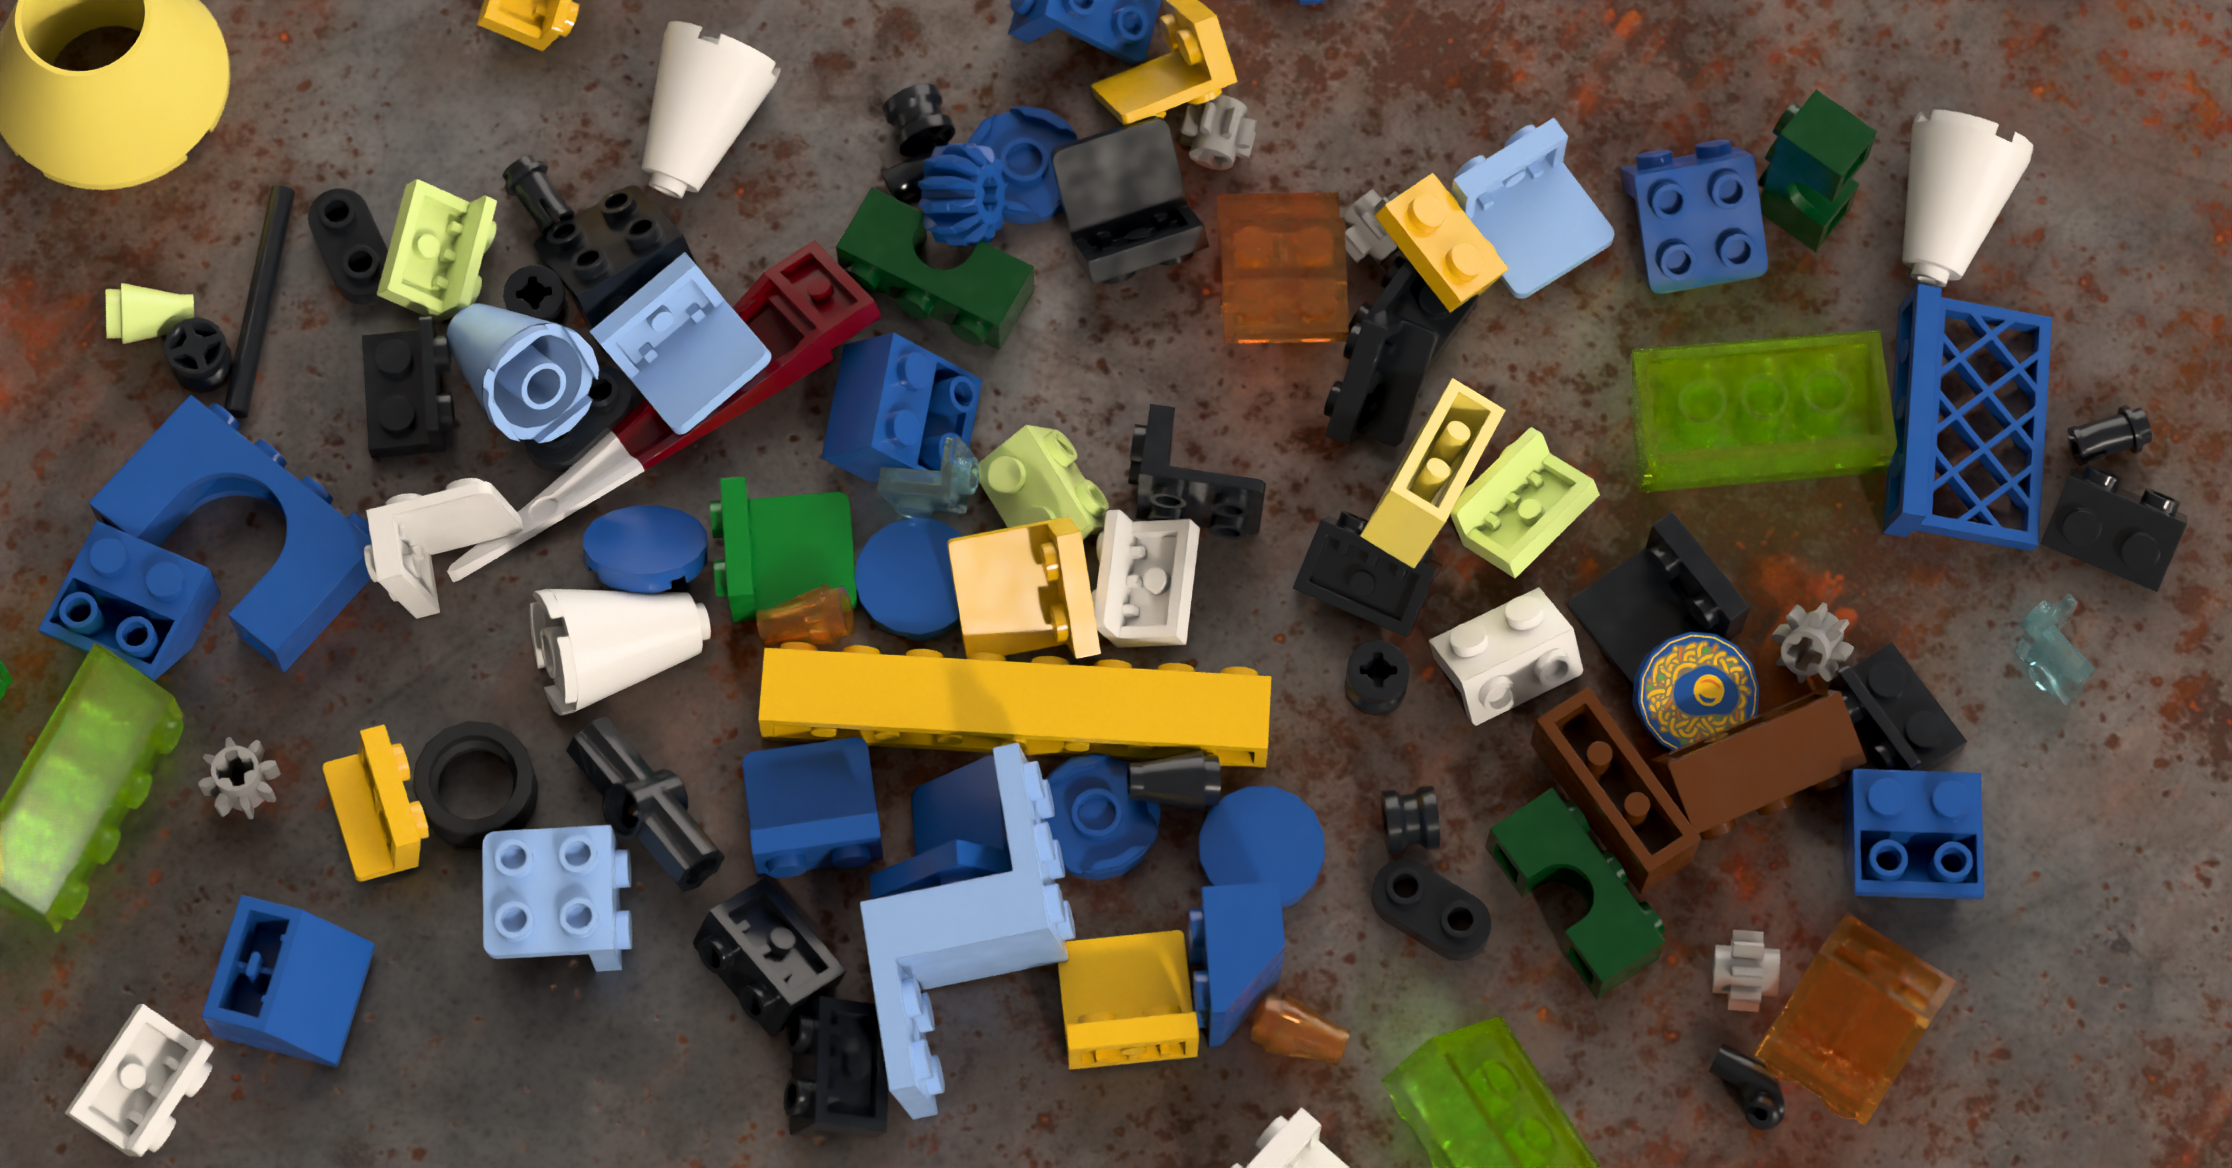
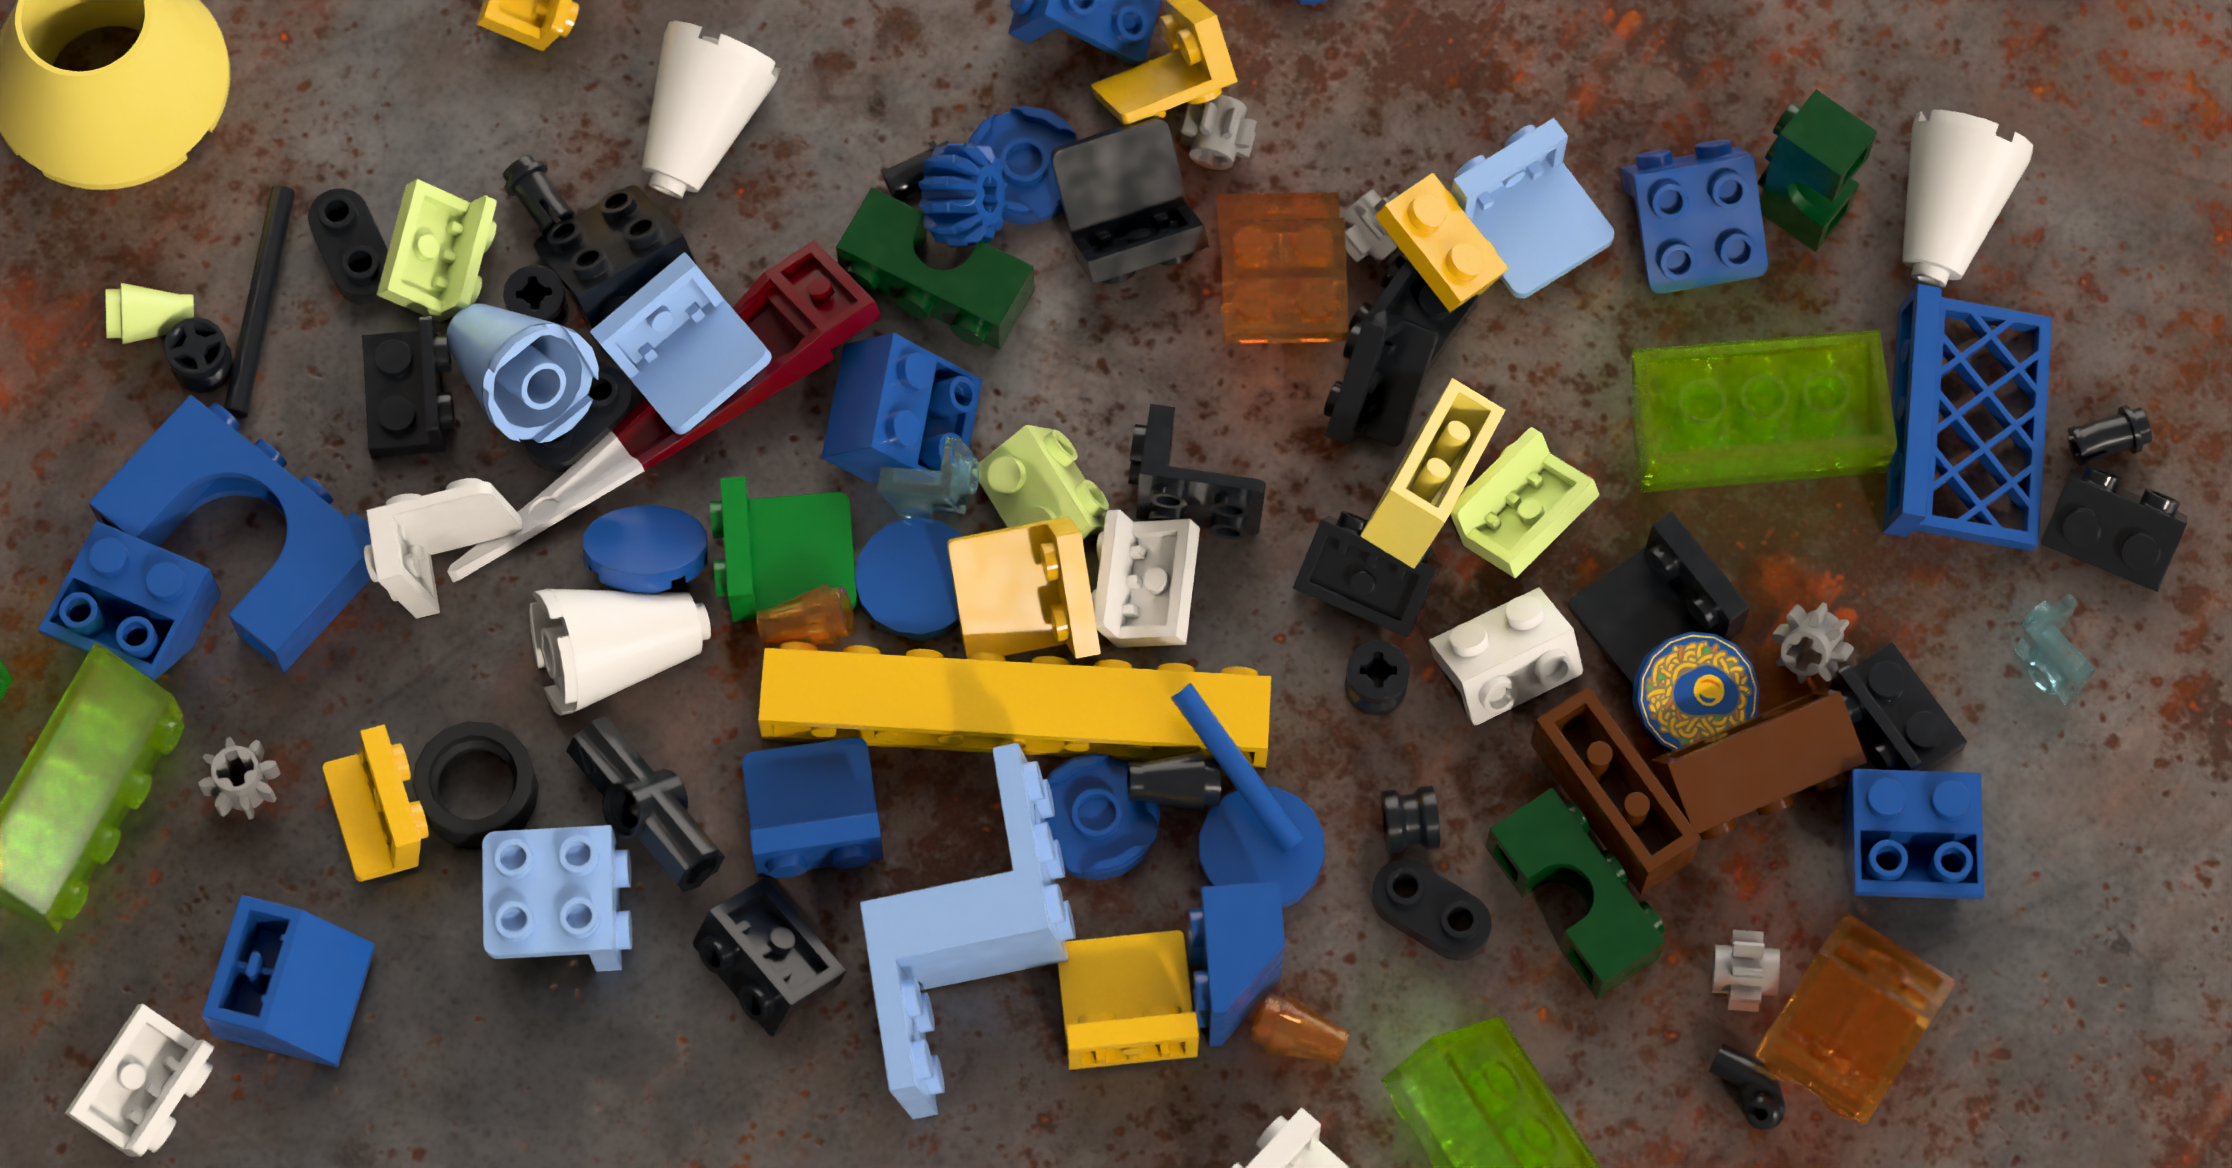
black bracket [784,996,888,1138] -> none
blue bracket [870,755,1013,900] -> none
black wheel [882,83,956,157] -> none
none -> blue bar [1171,683,1304,853]

